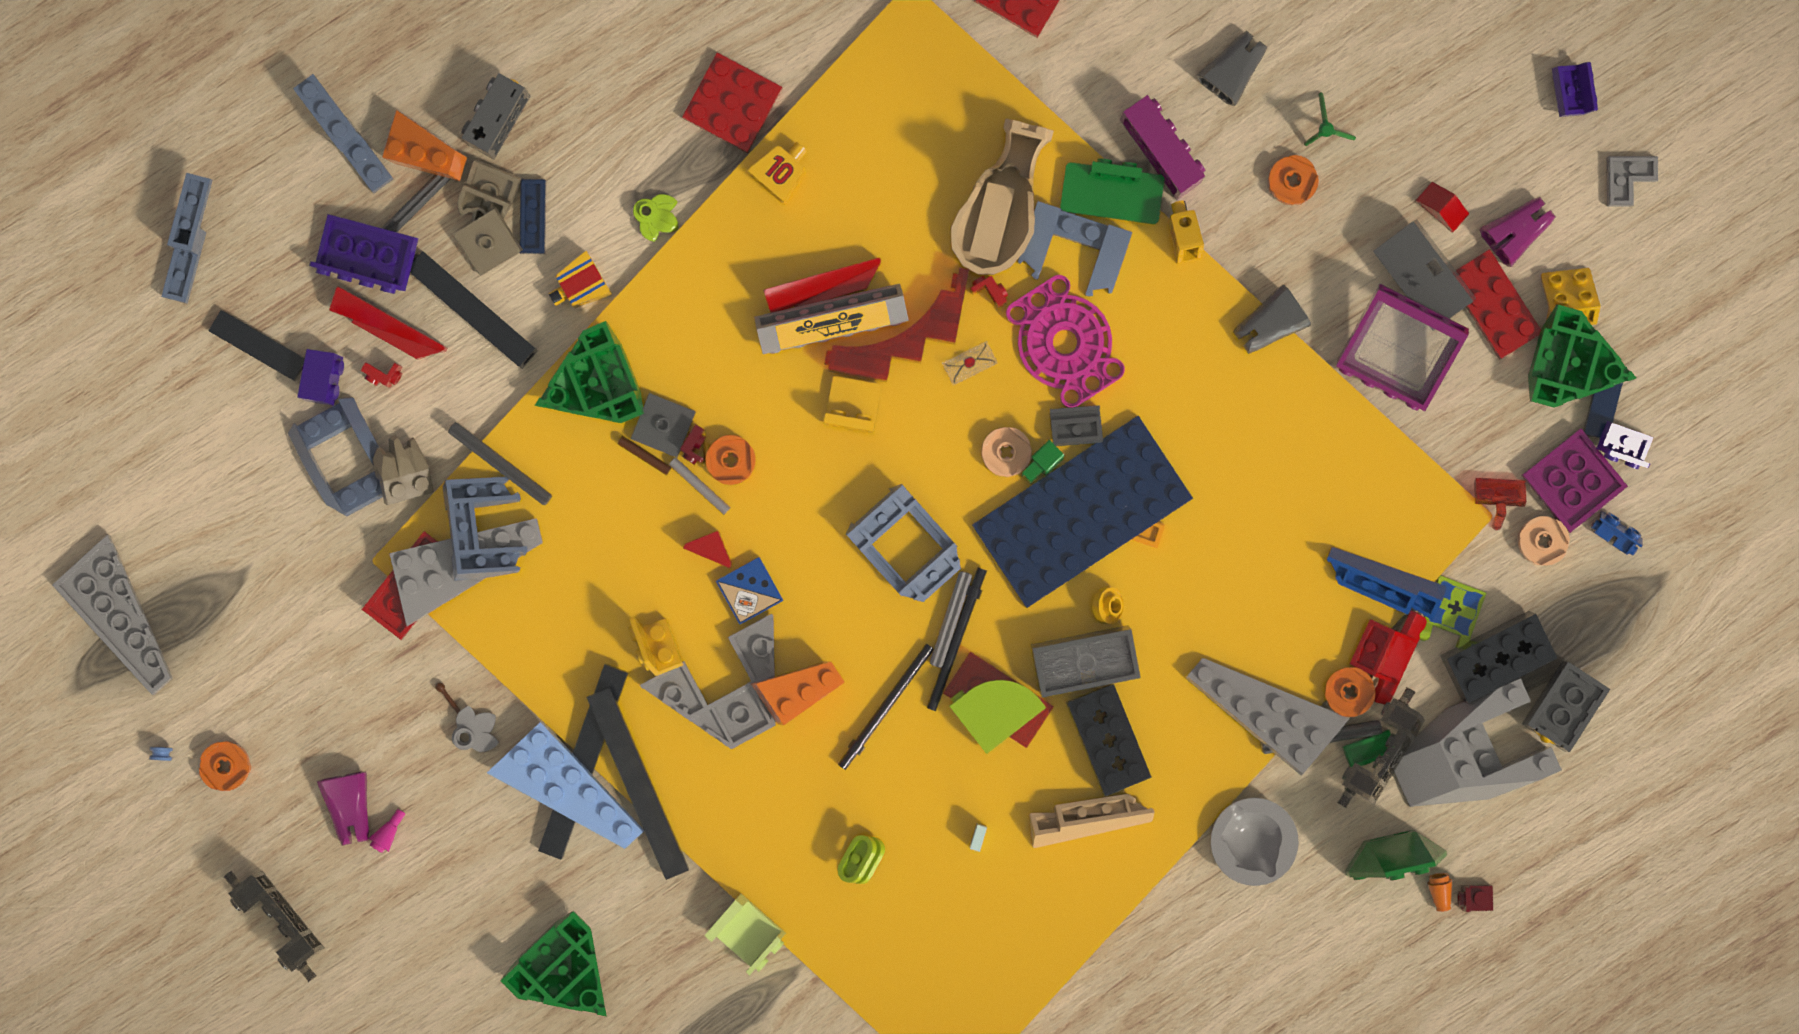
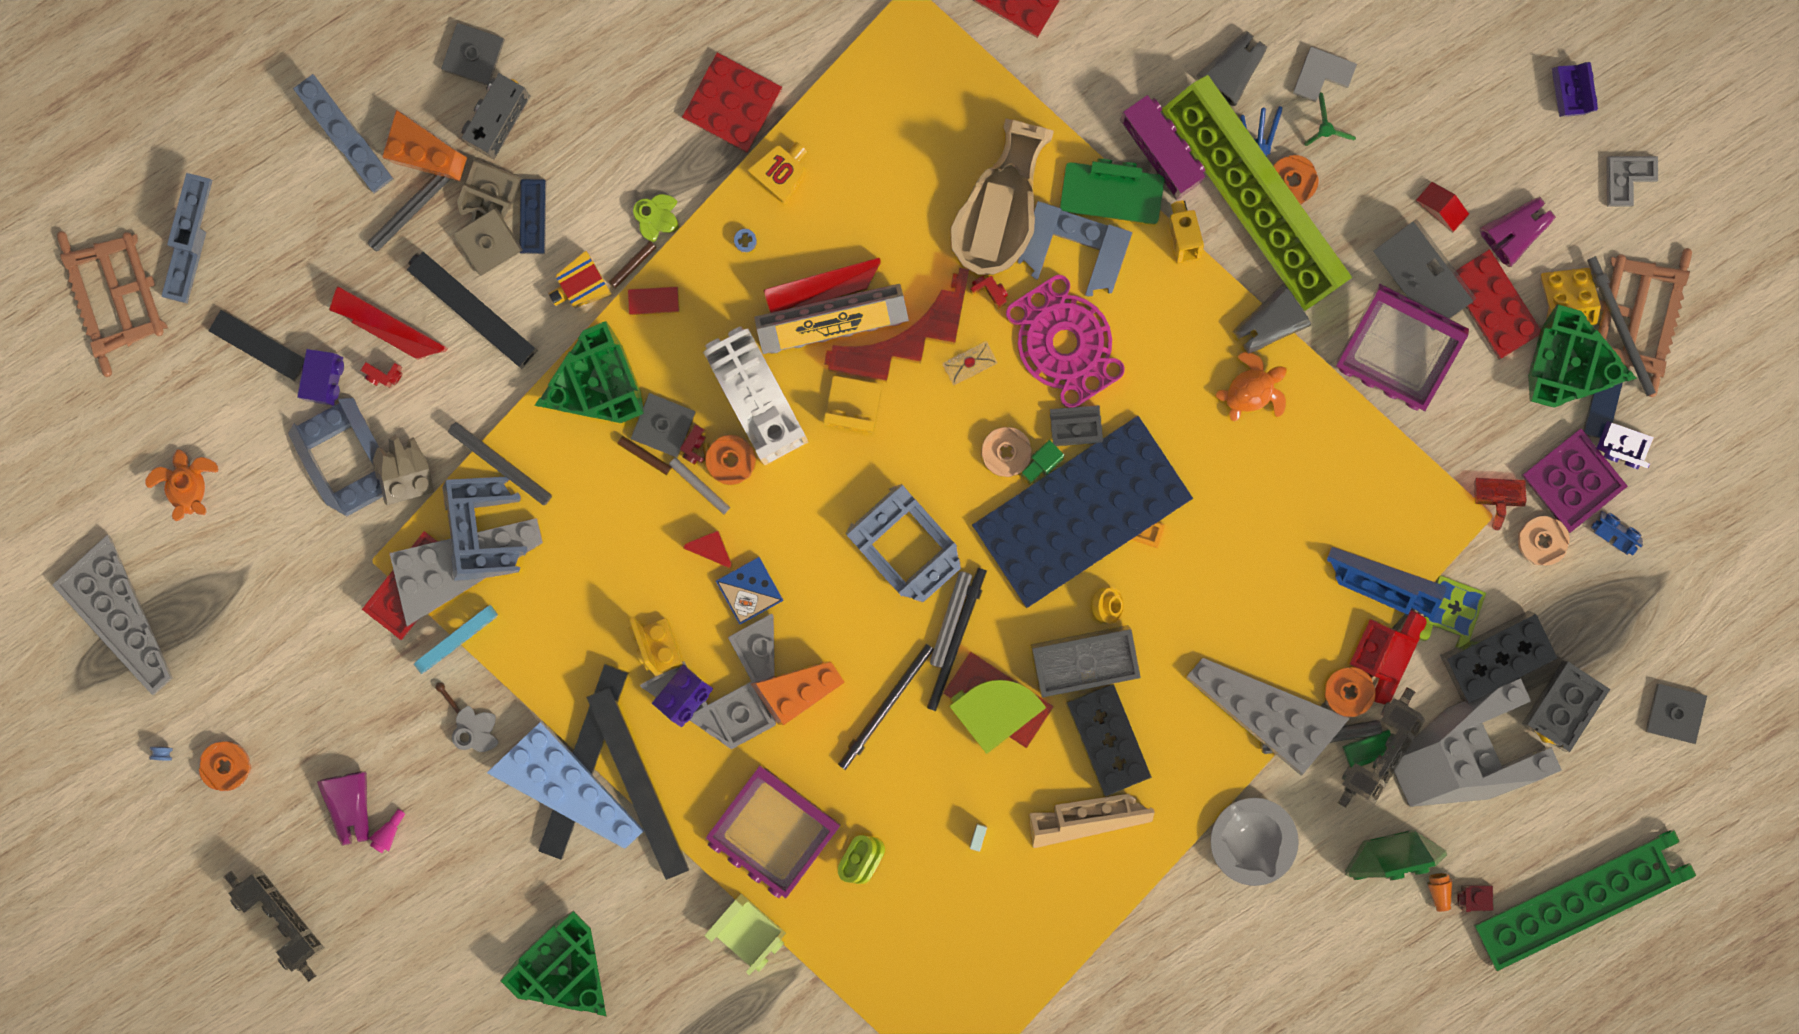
dark purple bracket [309,214,419,294] -> none
none -> nougat piece [57,231,168,377]
none -> orange animal [145,449,219,521]
none -> medium azure beam [413,605,498,674]
none -> dark grey plate [441,23,505,85]
none -> reddish brown piece [609,240,657,289]
none -> red tile [628,287,679,315]
none -> dark purple bracket [652,665,713,727]
none -> white brick [703,327,808,465]
none -> clear piece [706,765,841,899]
none -> medium blue bush [734,229,757,252]
none -> lime brick [1162,75,1353,311]
none -> orange animal [1215,352,1287,421]
none -> blue plant [1240,106,1283,157]
none -> light grey tile [1293,47,1357,103]
none -> green hinge [1474,829,1696,971]
none -> dark grey bar [1587,256,1656,396]
none -> nougat piece [1598,248,1692,397]
none -> dark grey plate [1645,684,1707,744]

